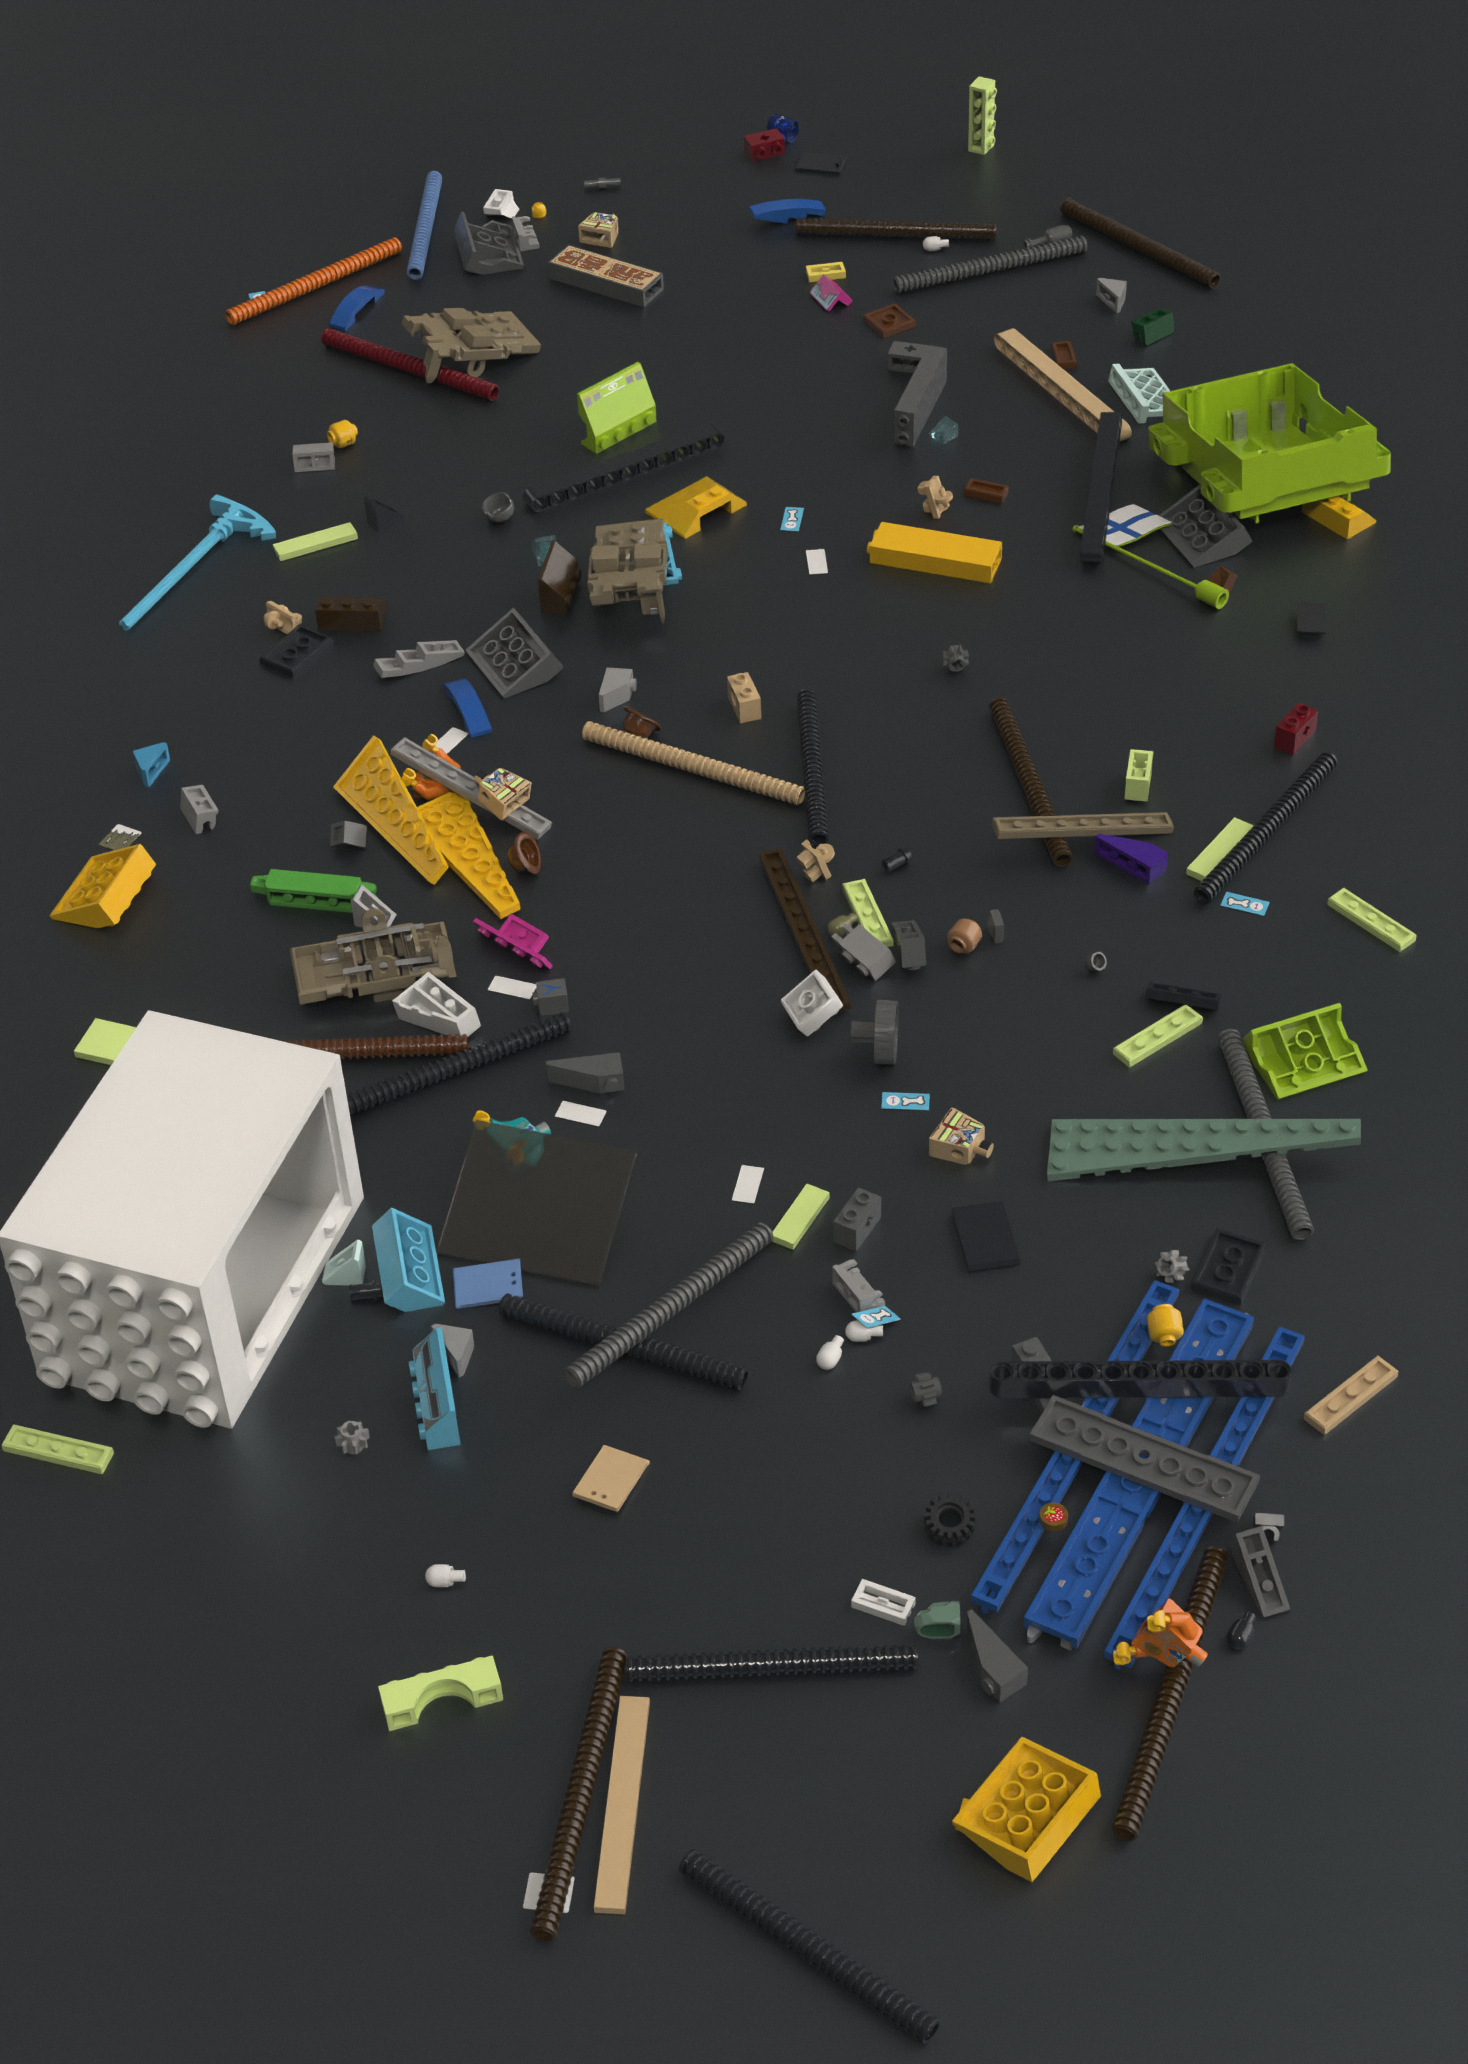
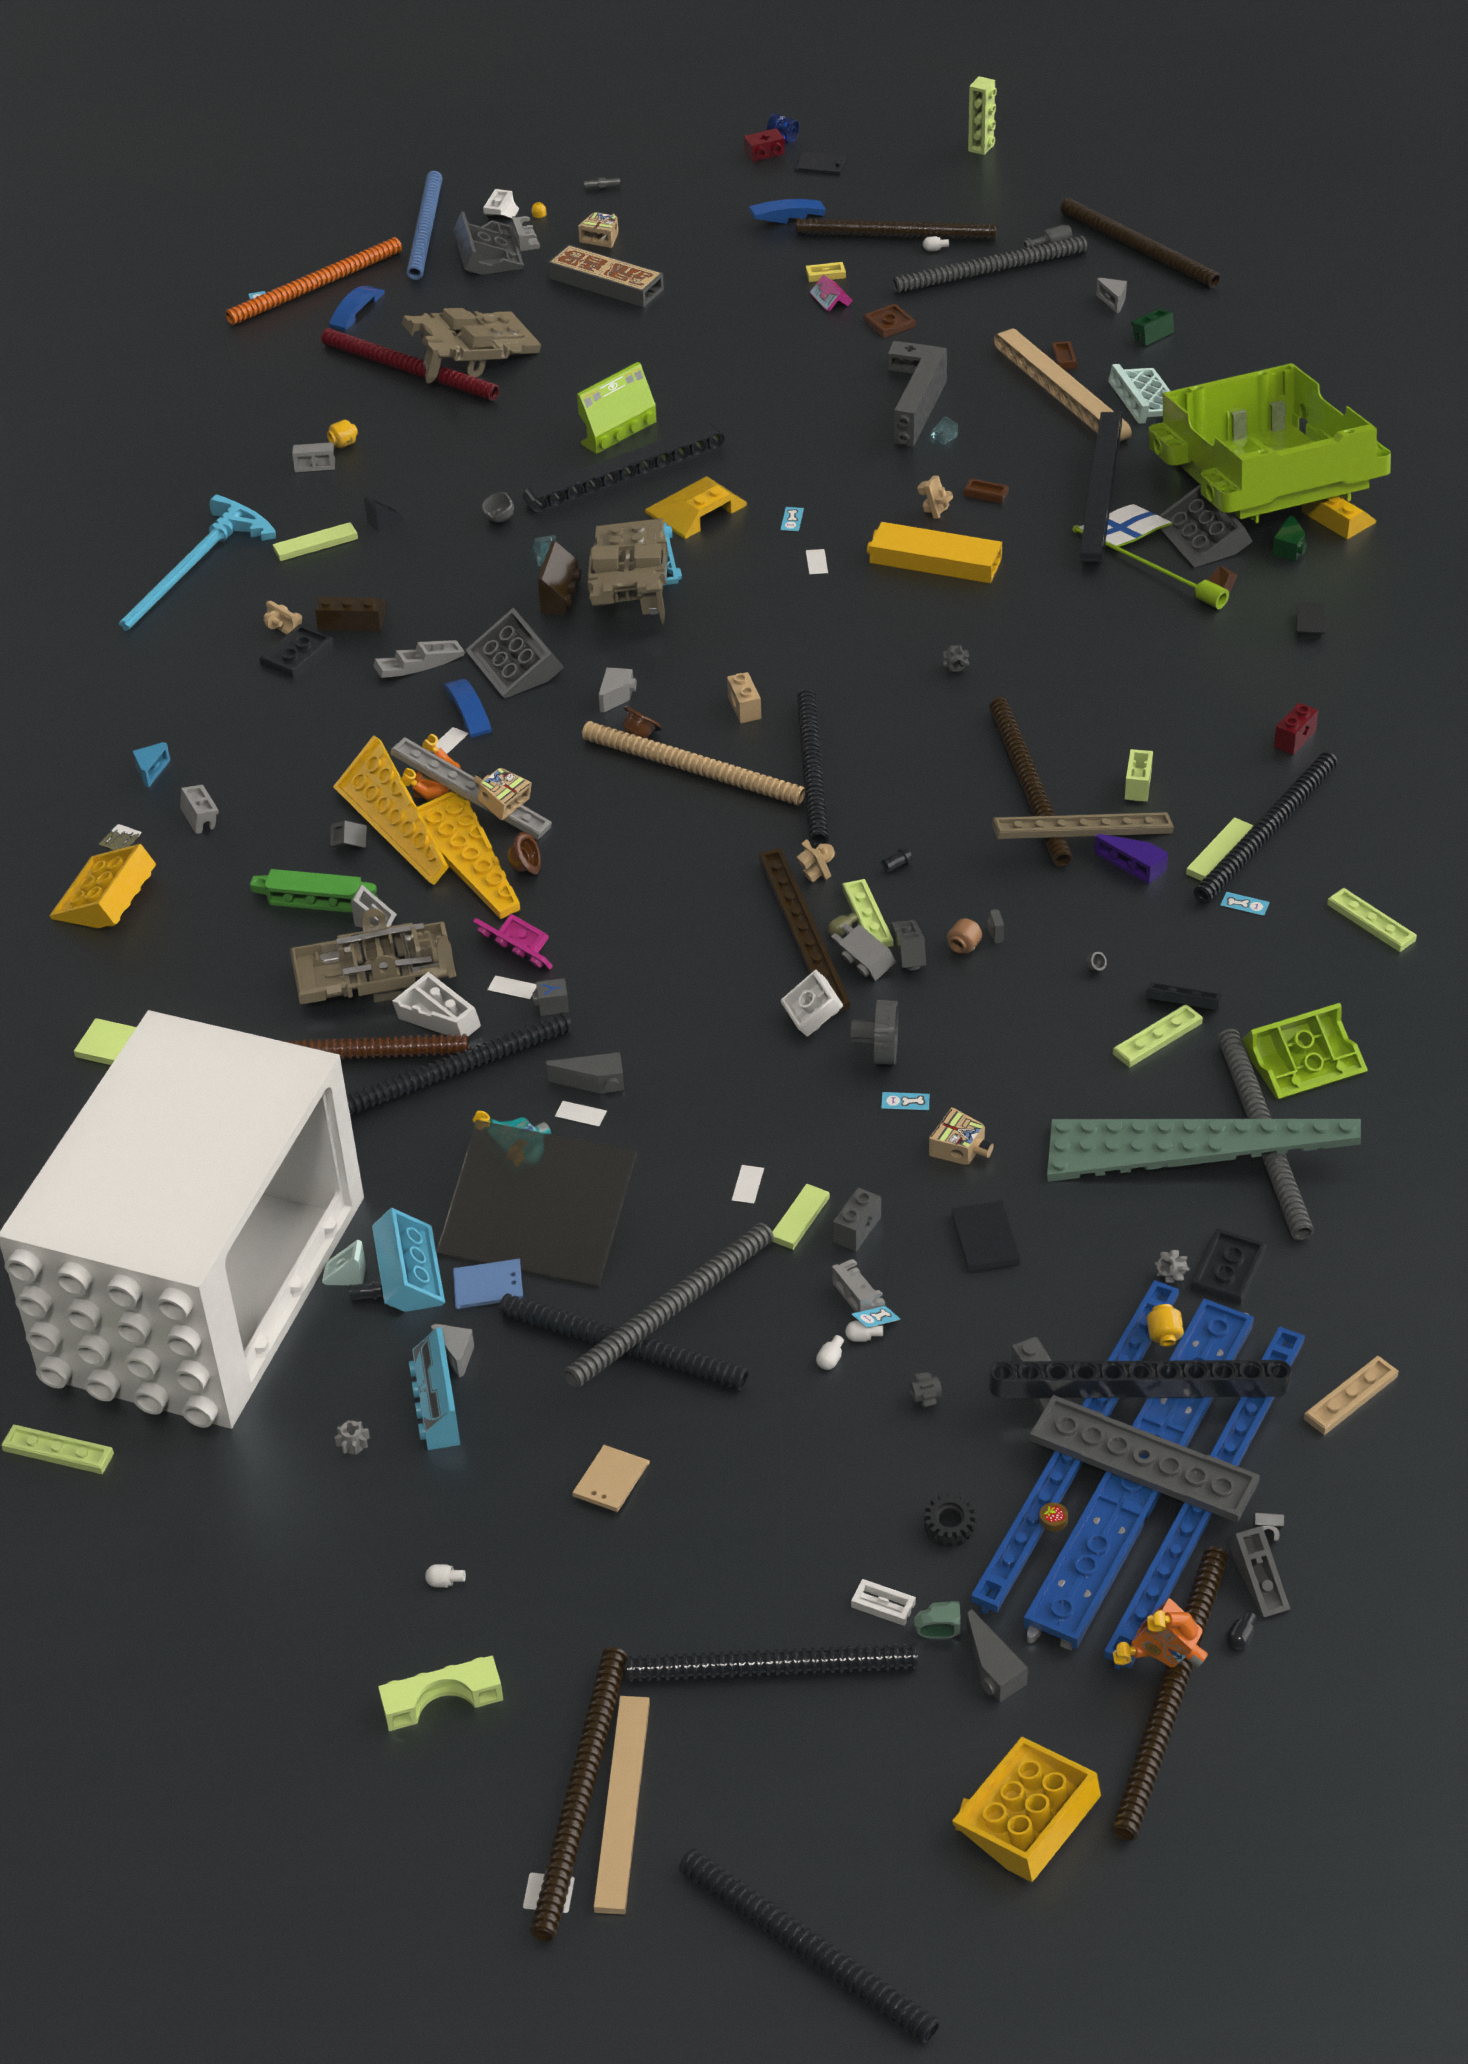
none -> dark green slope [1272,516,1307,562]

